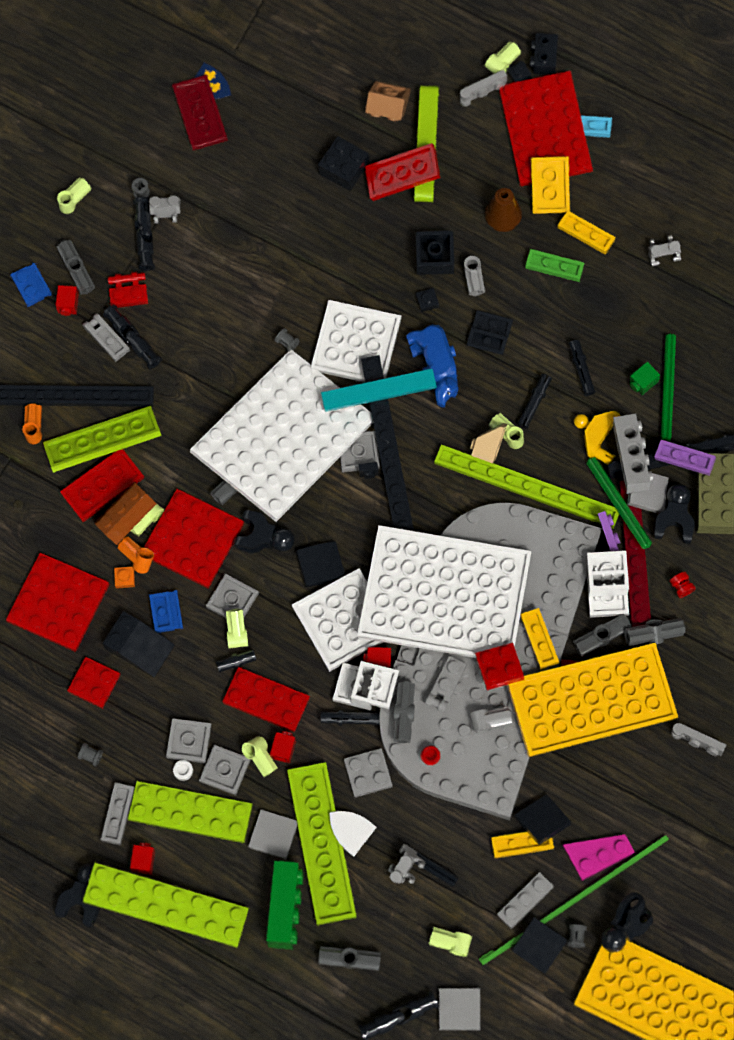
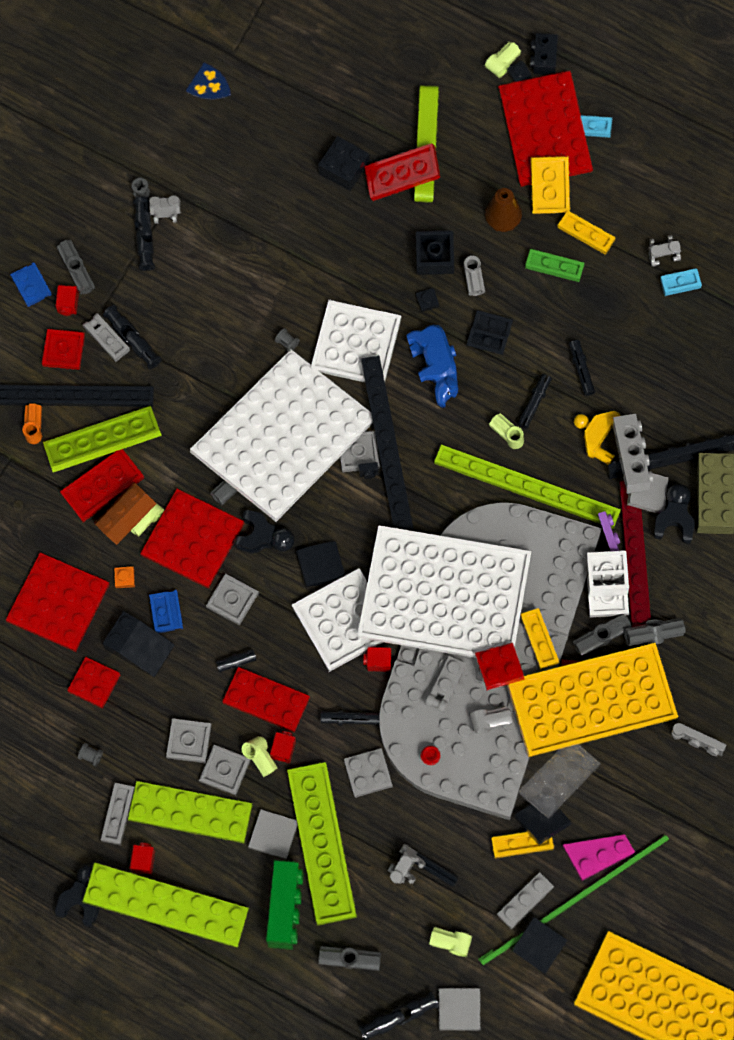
yellowish green piece [57,178,91,214] -> none
red plate [108,272,148,308] -> none
orange piece [117,537,154,574] -> none
dark red tile [172,75,228,151] -> none
white tile [173,760,193,781] -> none
yellowish green piece [226,609,248,648] -> none
teal tile [321,369,437,412] -> none
white sticker [330,811,376,856] -> none
white bracket [333,661,399,711] -> none
medium nougat slope [365,81,411,121] -> none
dark grey piece [393,681,415,744] -> none
light grey plate [460,70,507,106] -> none
tan slope [470,423,507,463] -> none
dark grey bush [567,924,587,948] -> none
green axle [587,457,652,549] -> none
black piece [601,892,654,953] -> none
green brick [629,362,660,395] -> none
medium lavender plate [655,440,716,476] -> none
green axle [661,334,676,441] -> none
red wheel [669,572,696,598] -> none
none -> red plate [42,329,85,370]
none -> clear plate [519,744,601,819]
none -> medium azure plate [660,268,702,296]

